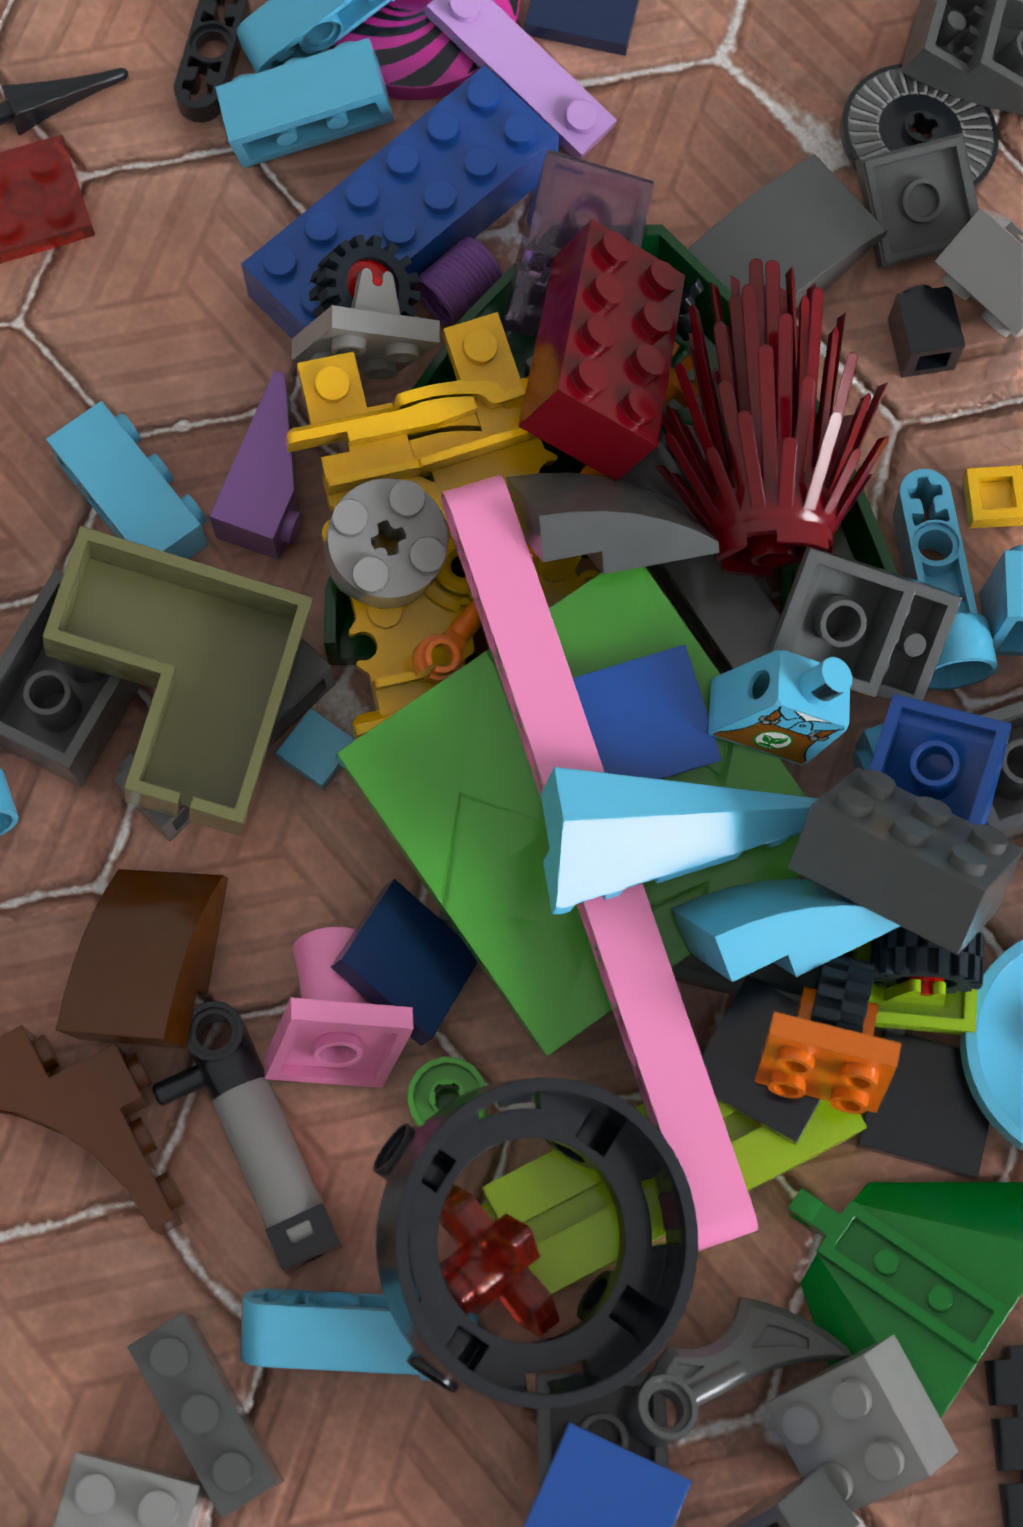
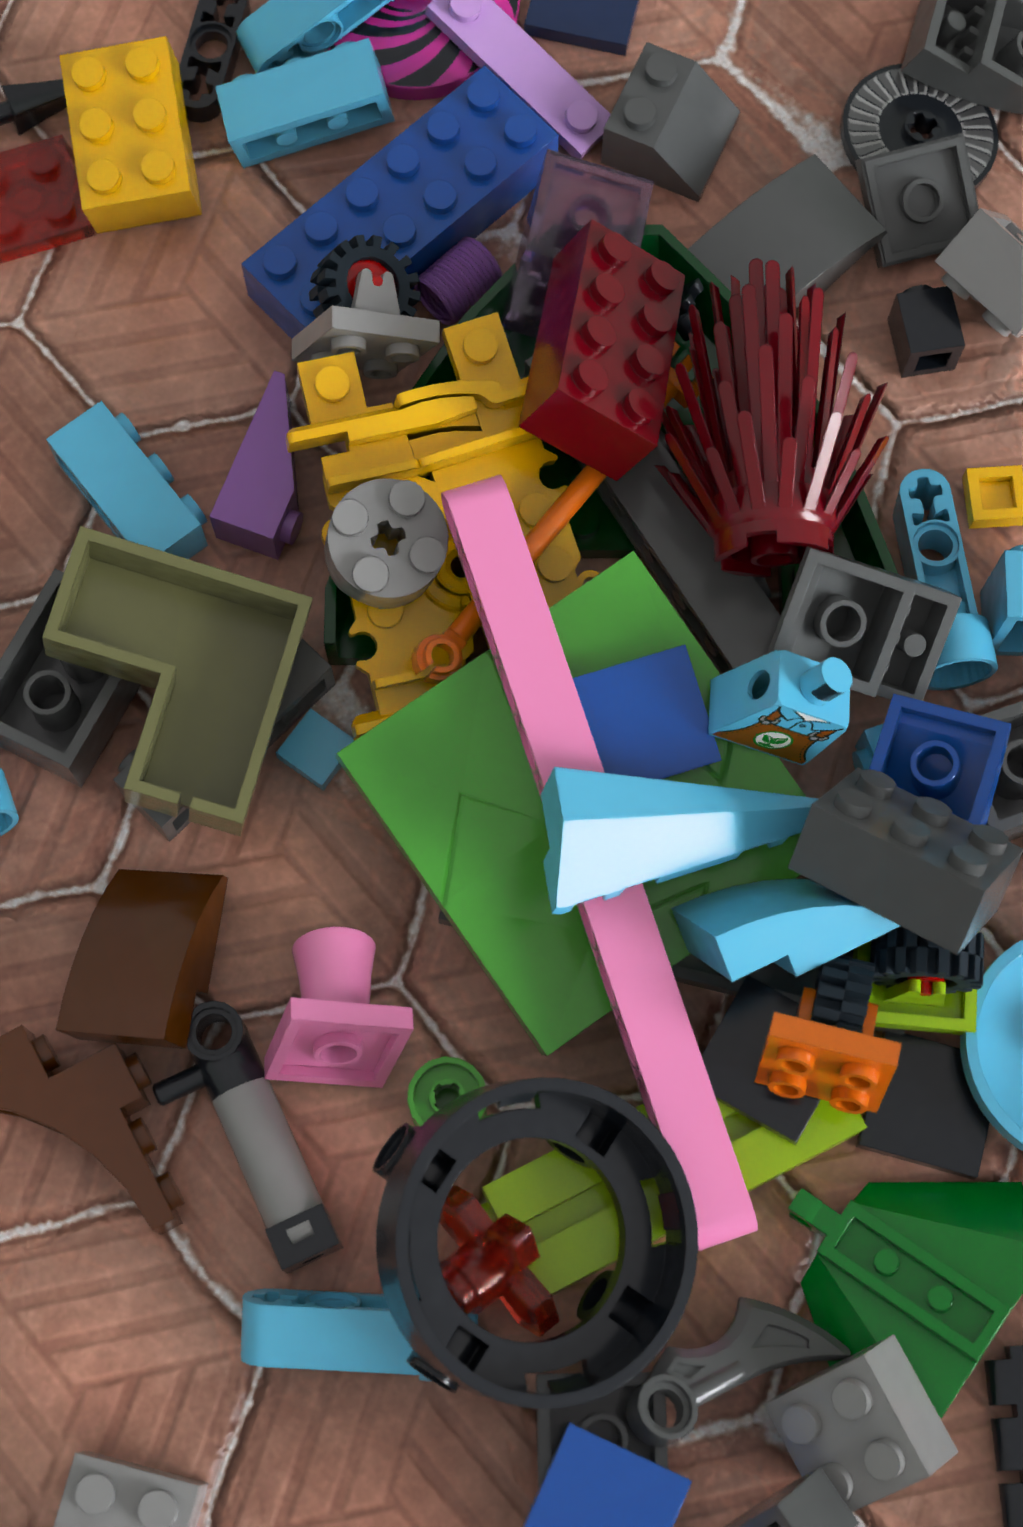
dark grey brick [127,1313,284,1518] -> none
dark blue tile [331,879,478,1046] -> none
dark grey slope [506,473,719,574] -> none
none -> yellow brick [59,36,202,234]
none -> dark grey slope [601,42,740,202]

